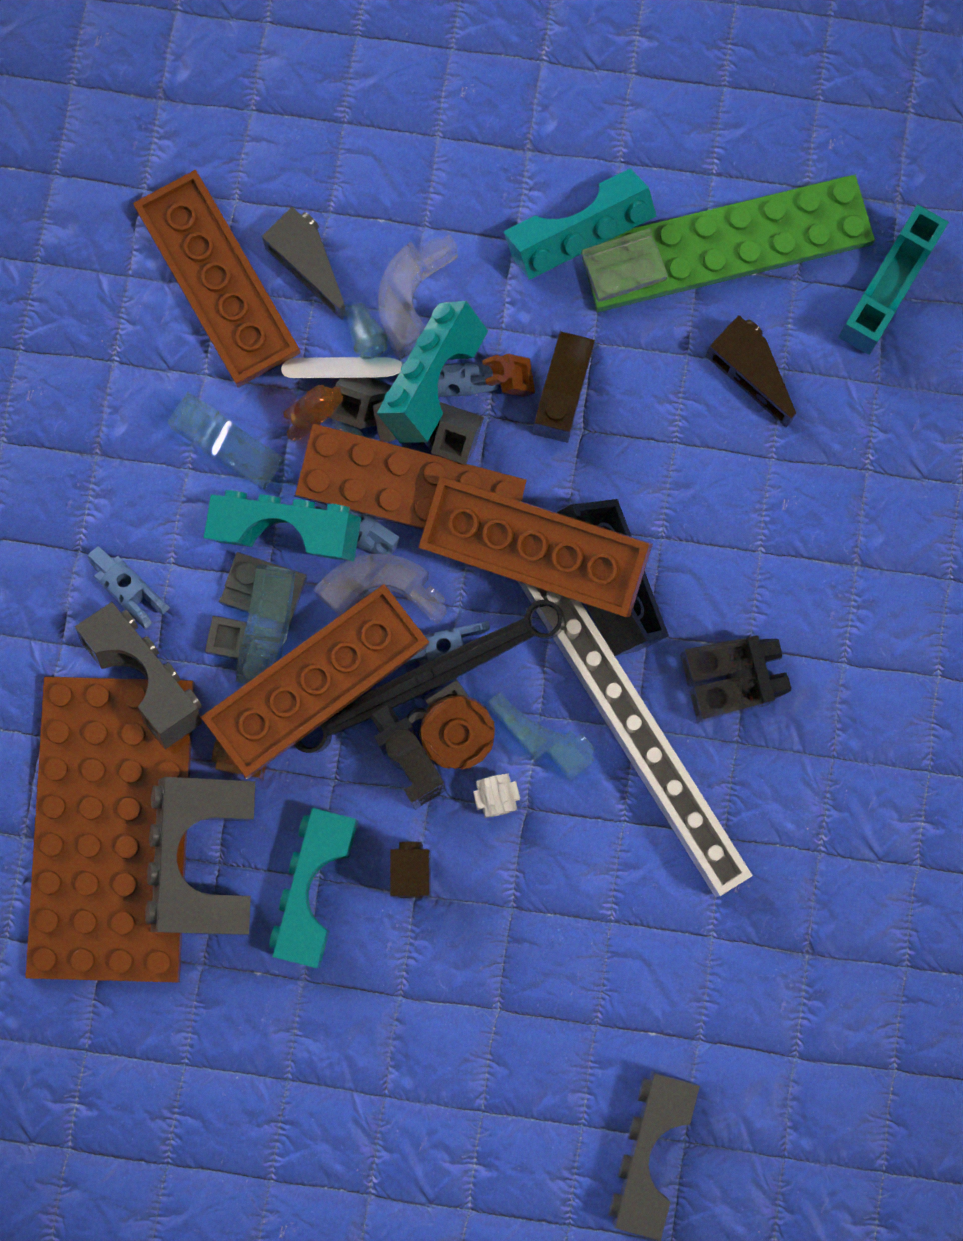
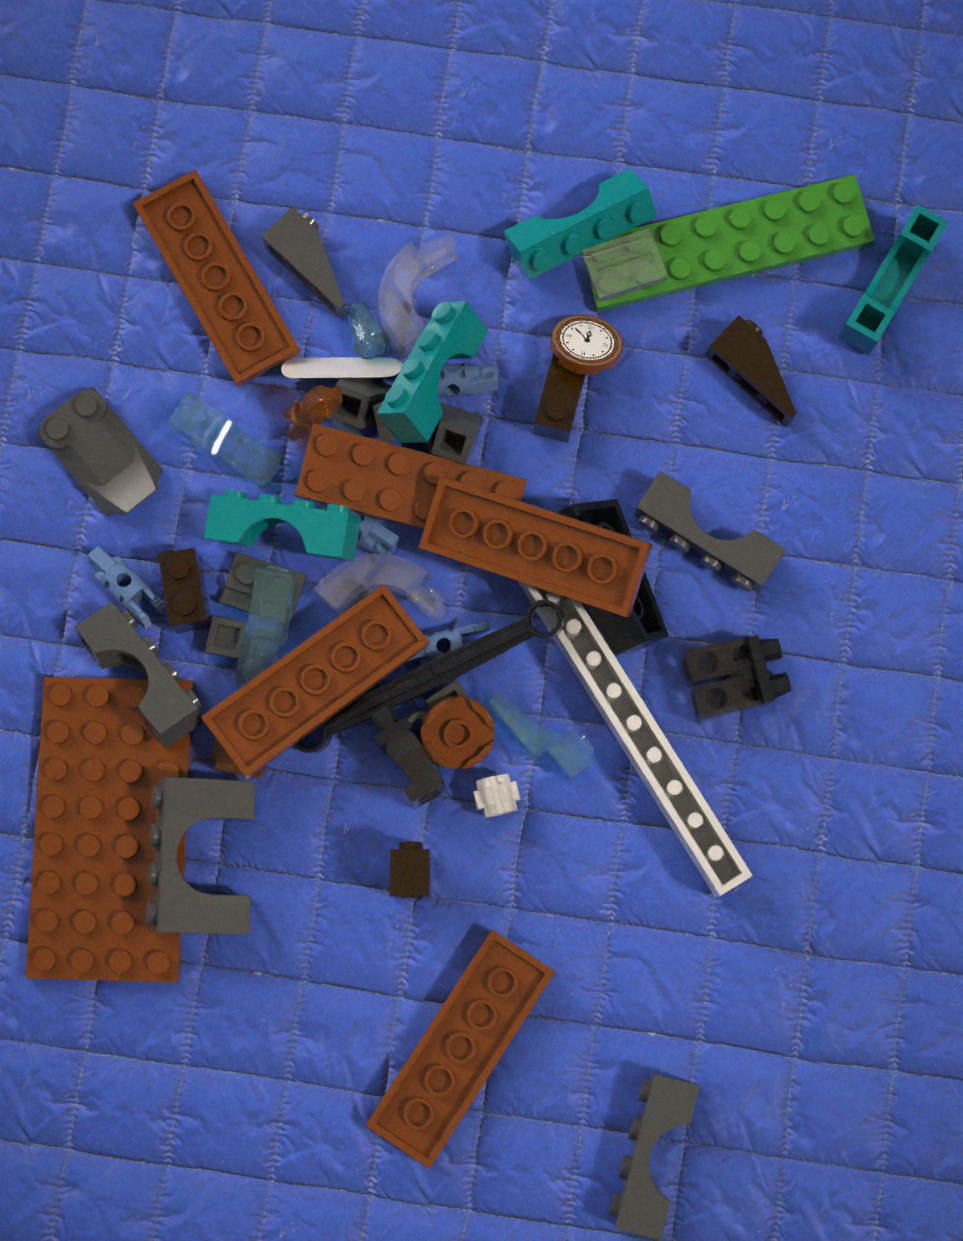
teal arch [269,808,358,968] -> none
dark orange plate [482,353,535,397] -> none
none -> dark grey slope [36,387,163,517]
none -> dark brown brick [158,547,212,634]
none -> dark orange plate [365,930,556,1169]
none -> tile [550,314,623,376]
none -> dark grey arch [634,471,786,593]

